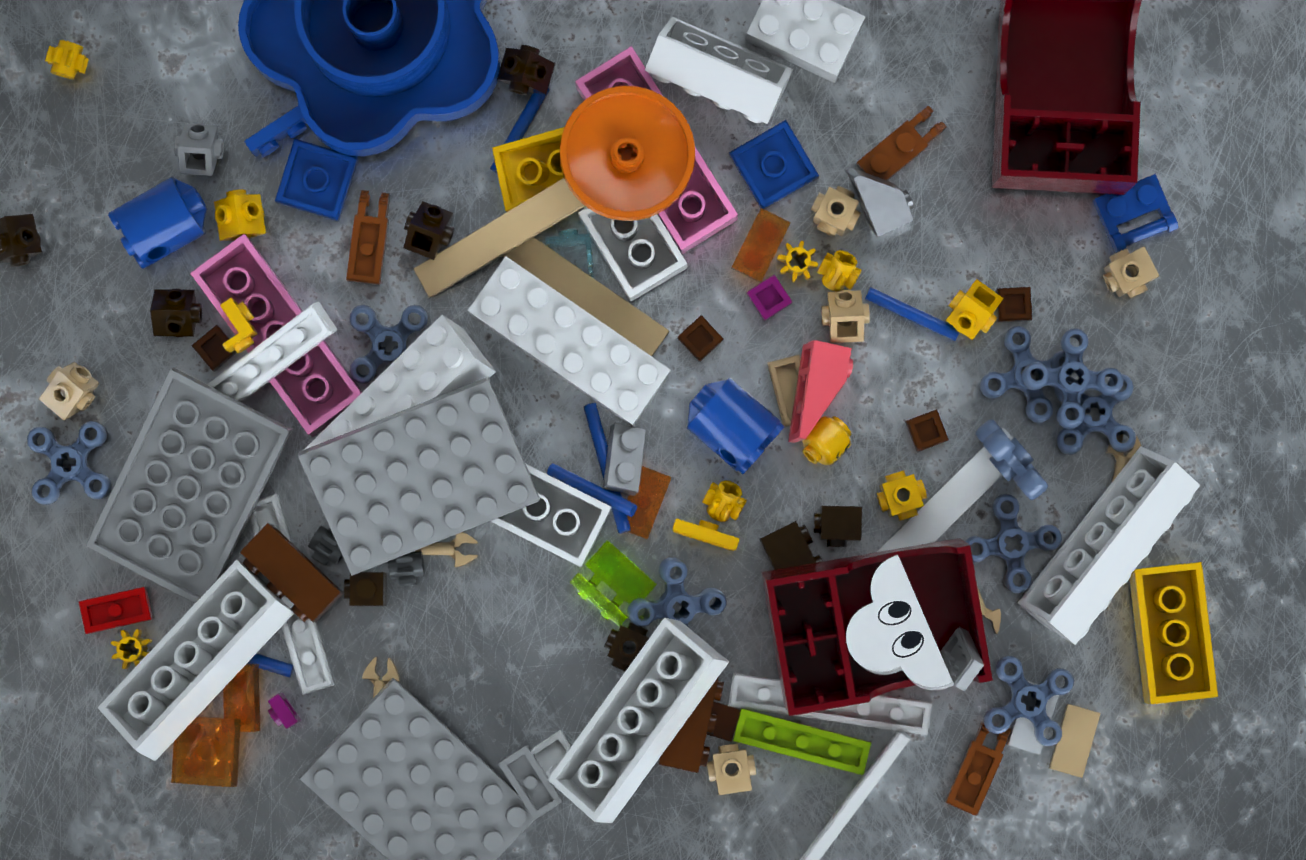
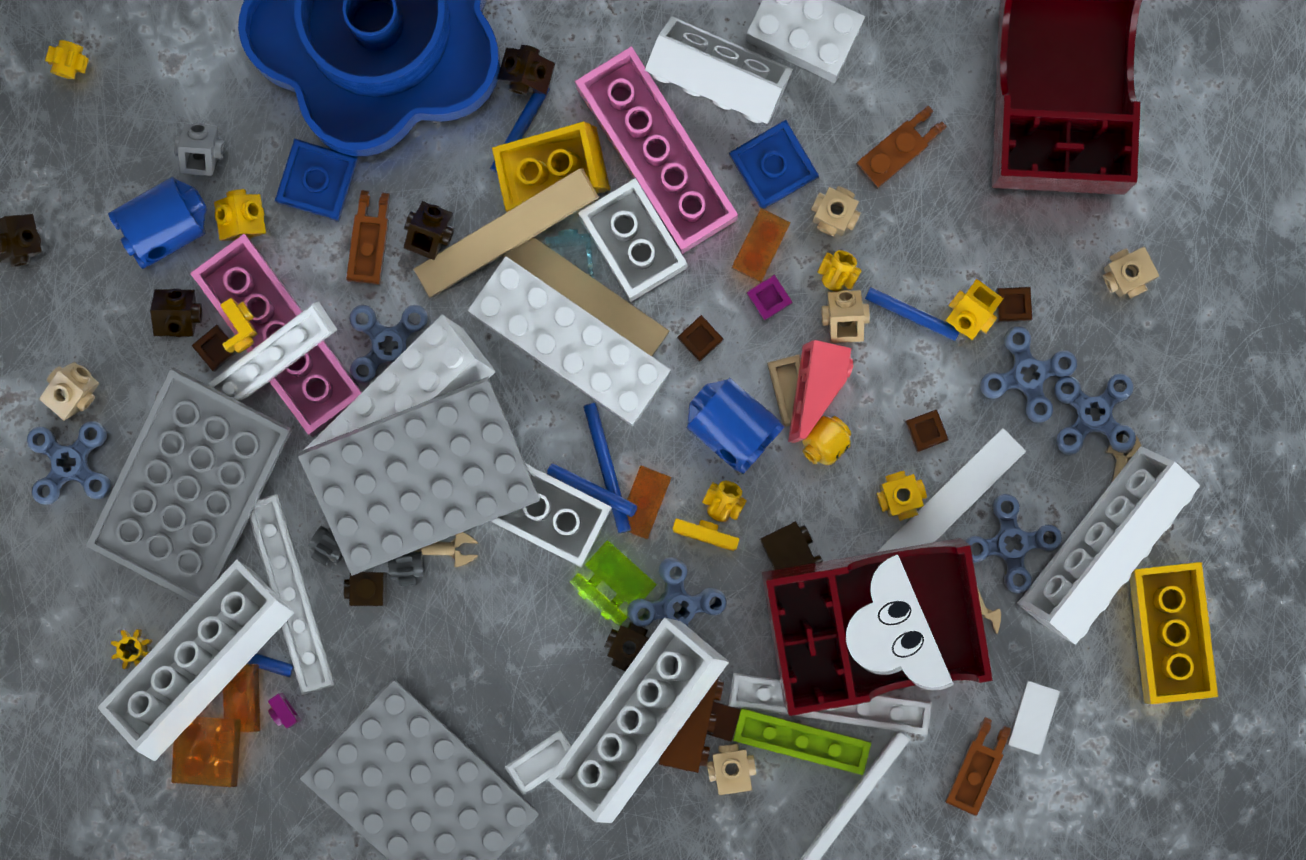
red plate [79,587,153,634] -> none
reddish brown brick [240,523,344,622] -> none
blue plate [244,105,307,157] -> none
tan bar [362,657,400,698] -> none
light grey plate [498,745,563,820] -> none
orange dish [560,86,695,221] -> none
light grey plate [603,422,646,496] -> none
yellow gear [777,240,818,283] -> none
dark brown brick [813,506,862,547] -> none
flat silver slope [846,168,914,237] -> none
light grey plate [940,626,984,691] -> none
sand blue gear [975,419,1048,500] -> none
sand blue gear [983,656,1074,746] -> none
sand blue gear [1021,328,1124,429] -> none
tan tile [1049,704,1101,778] -> none
blue plate [1093,174,1179,253] -> none

